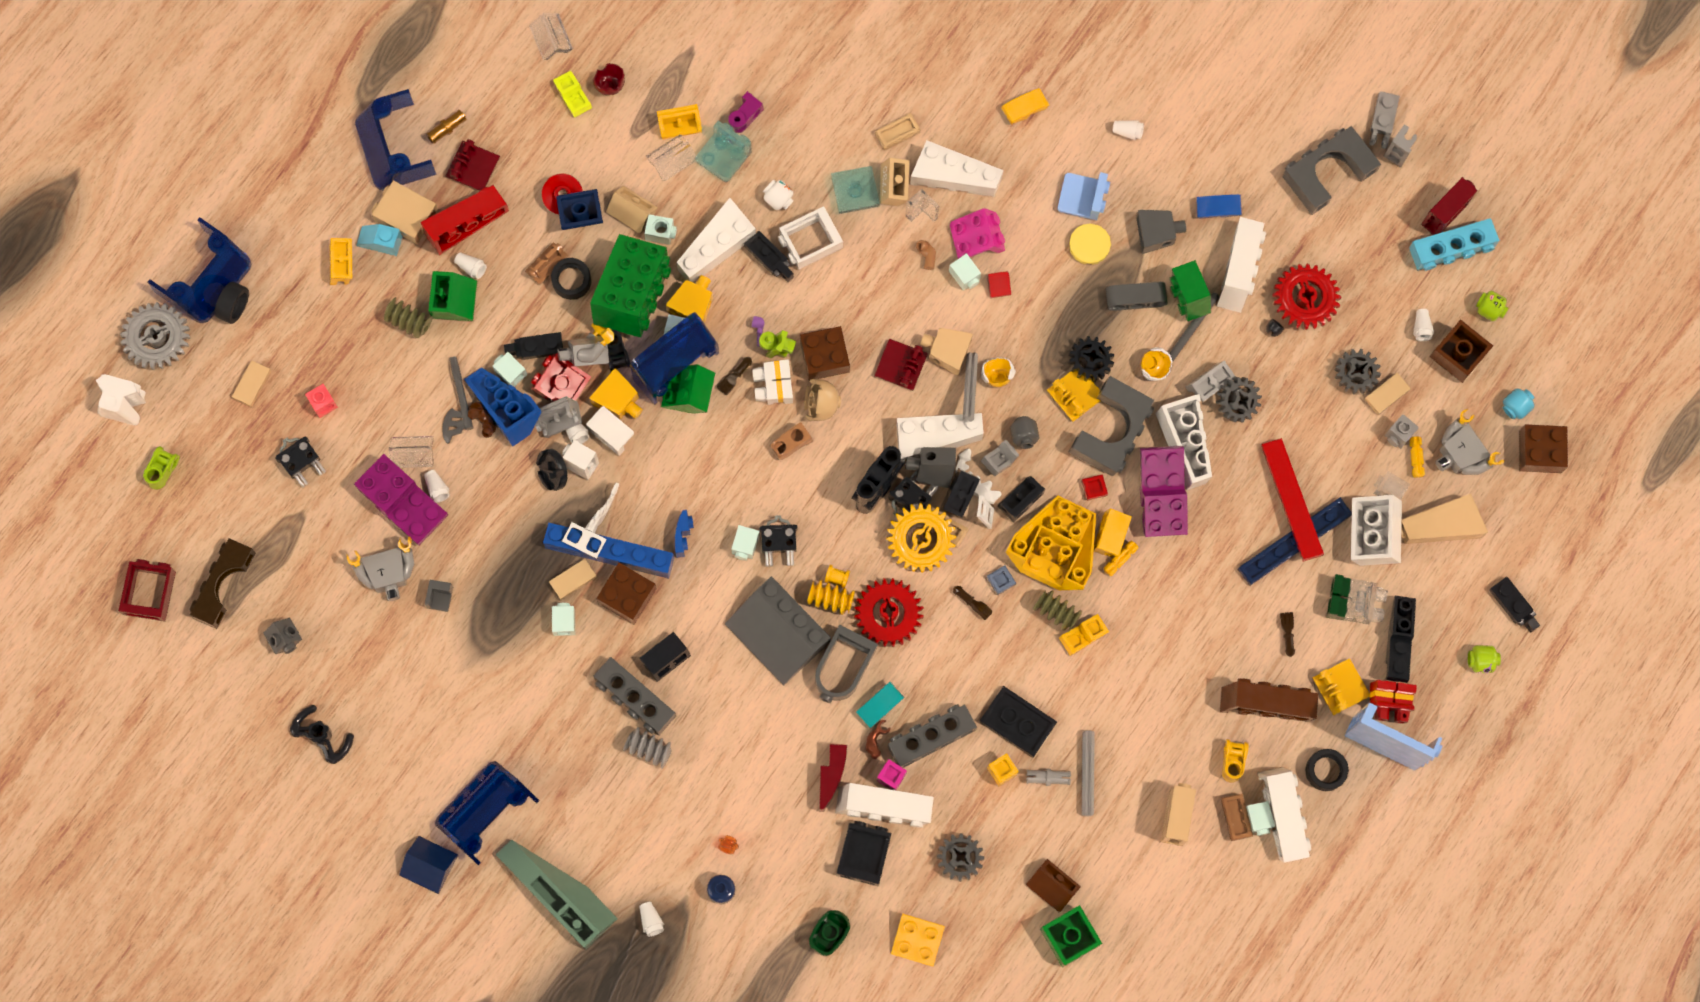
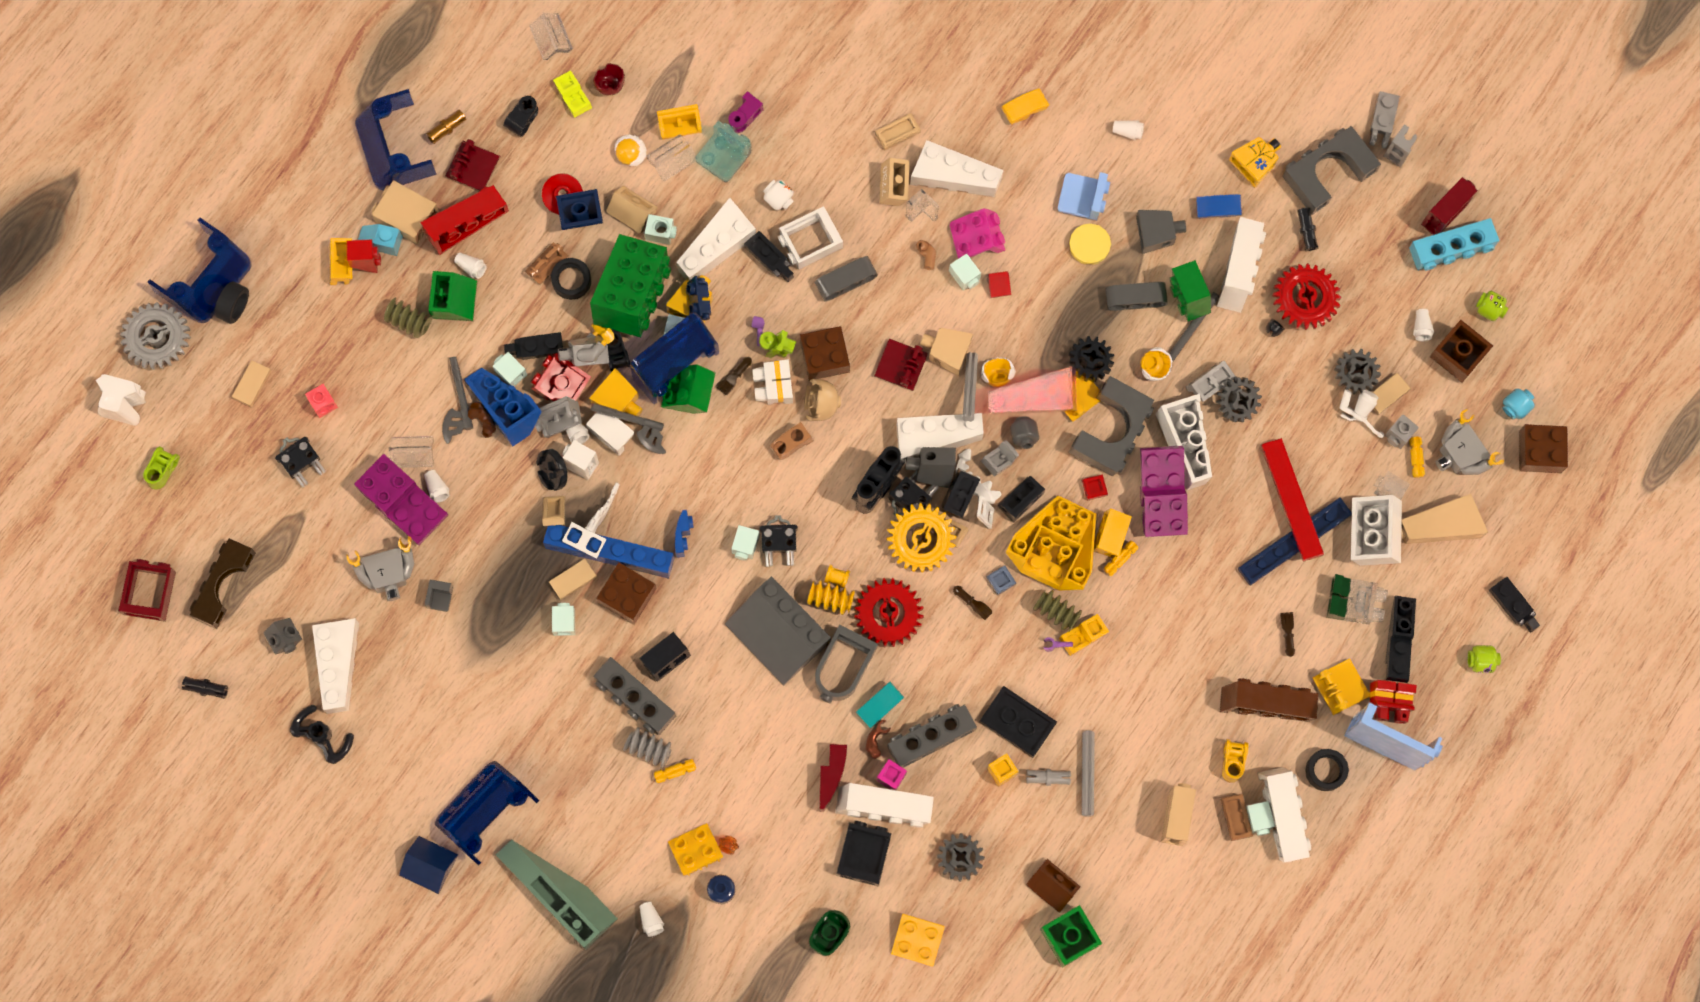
clear light blue plate [831,166,880,214] -> none
none -> black pin [182,676,228,699]
none -> white wedge [312,618,359,714]
none -> red slope [347,239,381,273]
none -> black piece [503,96,539,137]
none -> tan tile [542,496,565,526]
none -> dark grey piece [591,403,666,454]
none -> yellow hair [615,135,647,166]
none -> yellow axle [654,759,696,783]
none -> yellow hinge [668,823,723,876]
none -> dark blue hinge [686,276,712,322]
none -> dark grey beam [815,256,878,301]
none -> clear pink wedge [988,366,1077,414]
none -> medium lavender hand [1044,637,1073,652]
none -> yellow torso [1229,137,1281,188]
none -> black pin [1297,208,1319,251]
none -> white piece [1339,389,1384,438]

